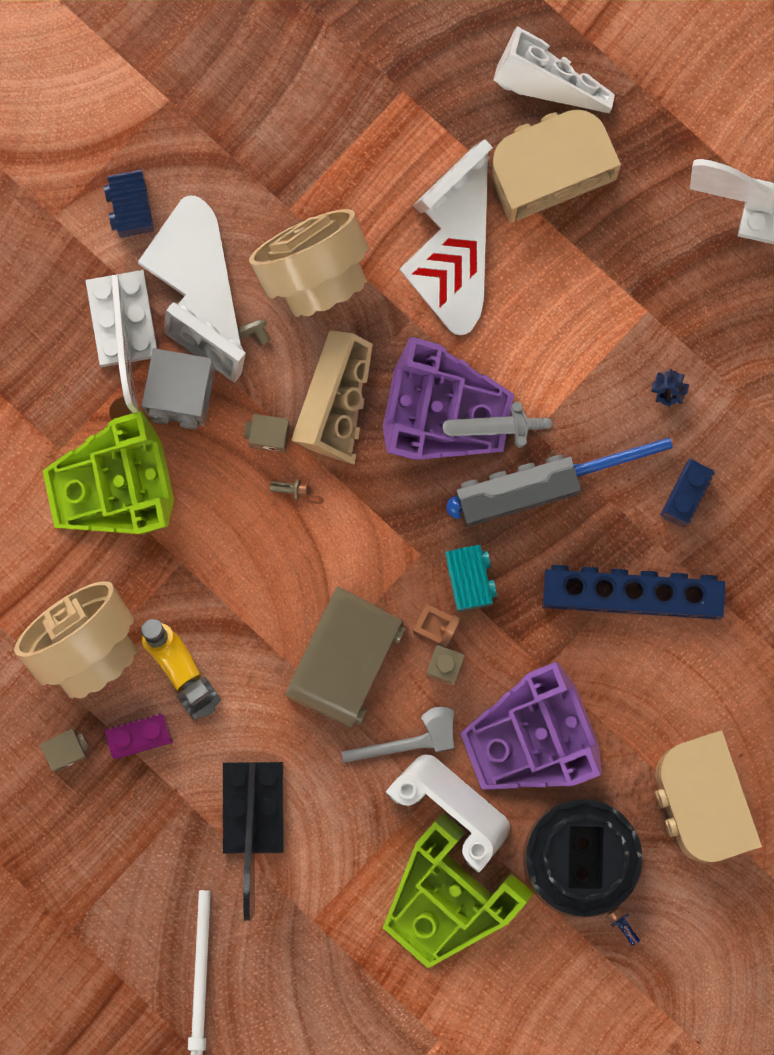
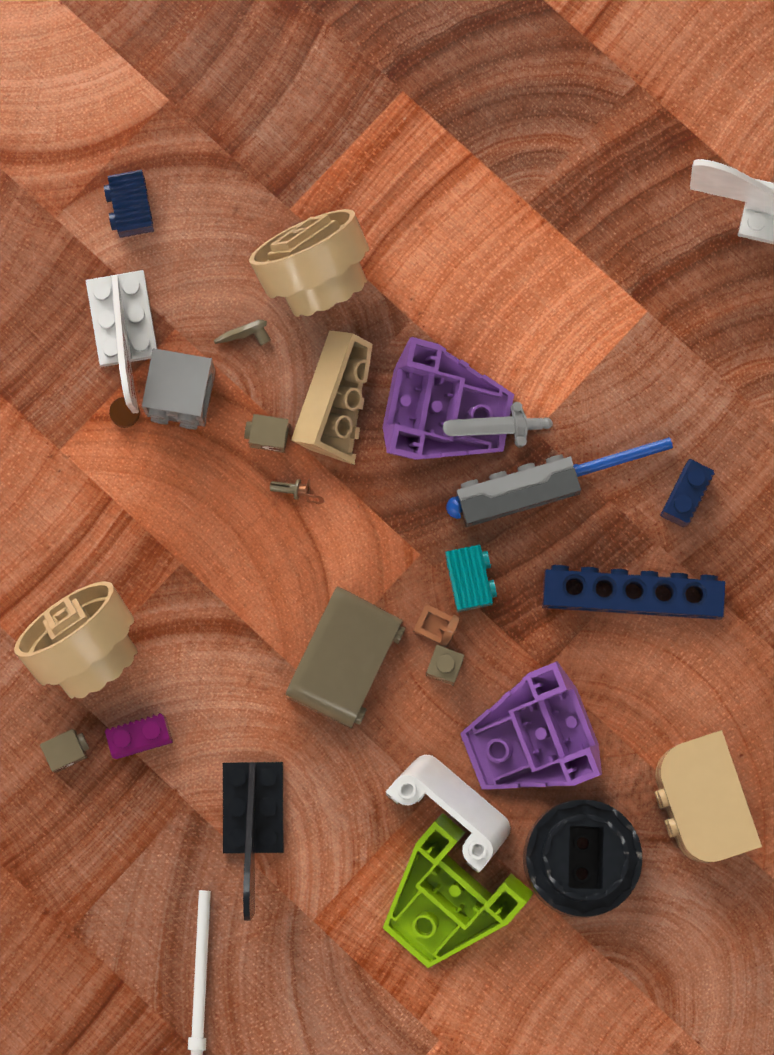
lime wedge [43,411,174,534] -> none
white piece [138,196,246,383] -> none
piece [141,619,221,720] -> none
light grey piece [341,707,455,763] -> none
white piece [399,139,493,336] -> none
tan brick [491,110,621,224] -> none
white wedge [493,26,615,113] -> none
clear blue piece [604,903,640,946] -> none
dark blue gear [651,369,689,407] -> none

